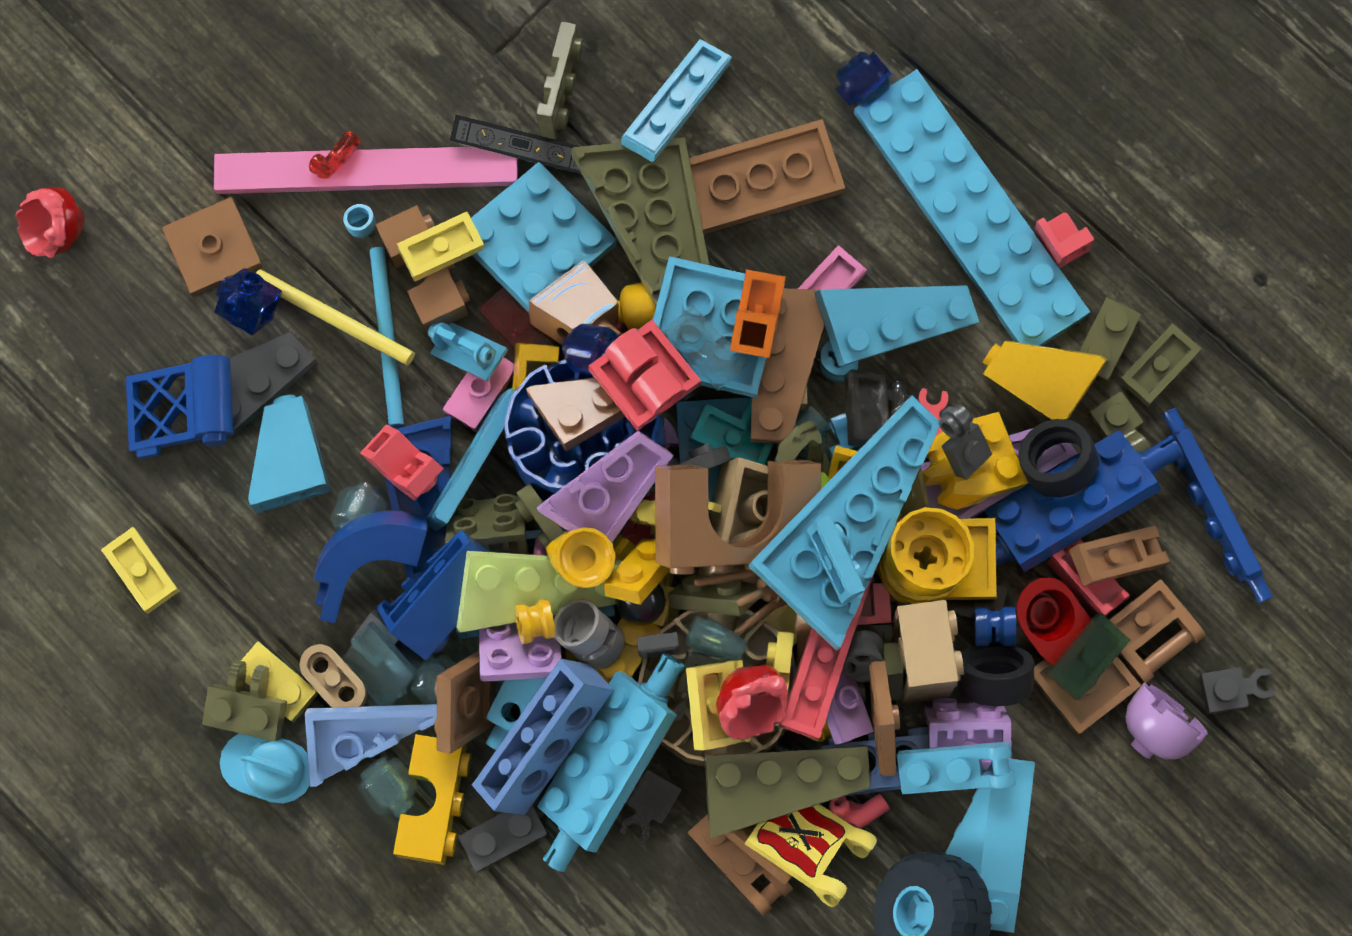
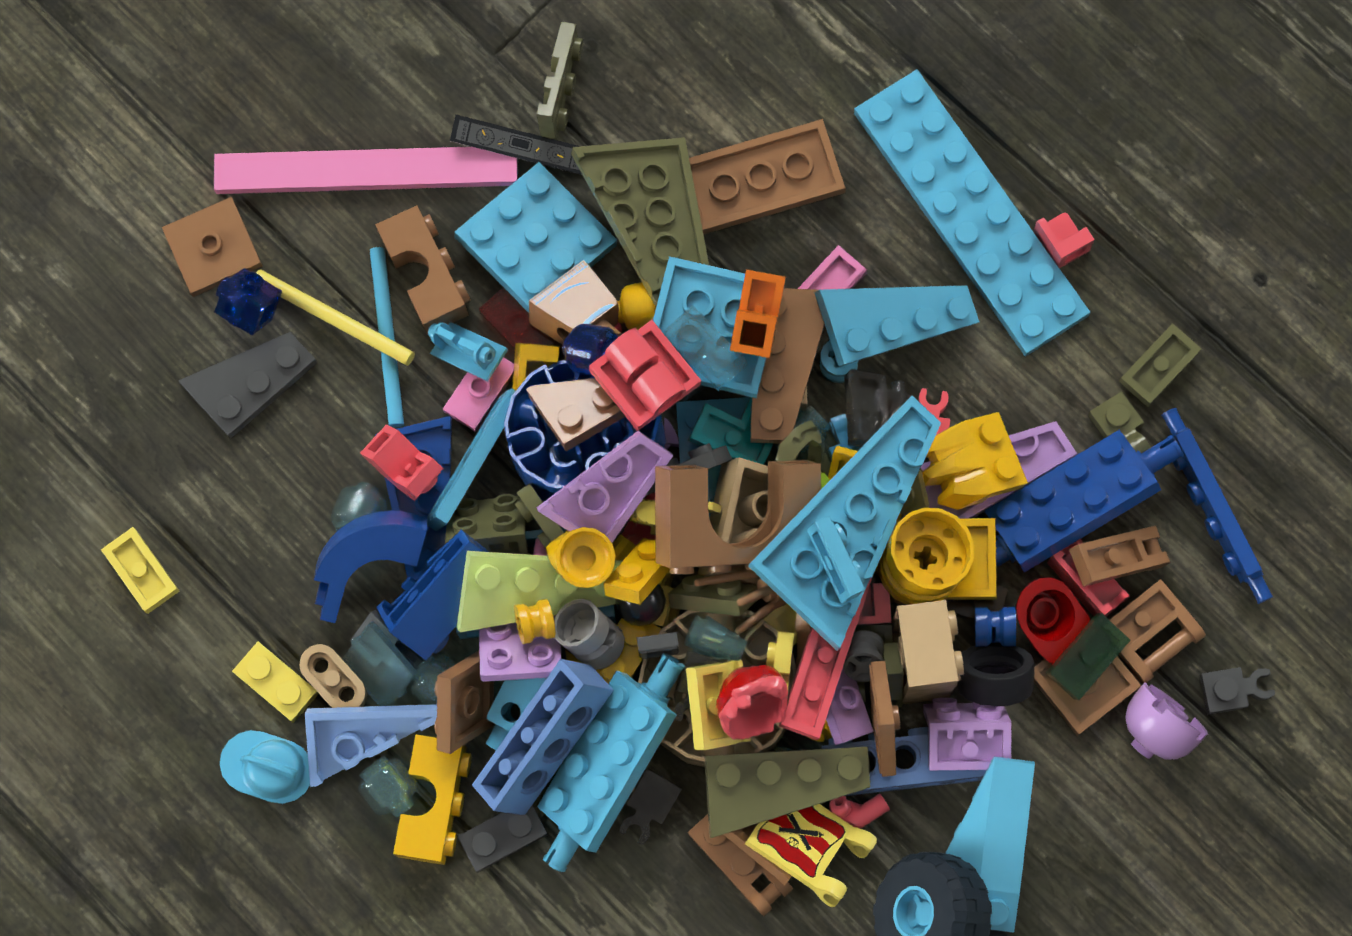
coral hair [15,186,85,258] -> none
blue piece [126,355,234,459] -> none
olive hinge [202,659,287,741] -> none
medium azure slope [248,395,331,514] -> none
clear red arm [308,131,361,179] -> none
medium azure hinge [343,204,376,238] -> none
light yellow plate [397,212,484,281] -> none
medium azure tile [621,39,732,163] -> none
clear blue head [835,51,893,108] -> none
medium azure plate [897,742,1016,794] -> none
dark grey plate [939,404,992,480] -> none
yellow slope [983,341,1108,420] -> none
black tyre [1018,419,1099,498] -> none
olive plate [1079,297,1141,384] -> none

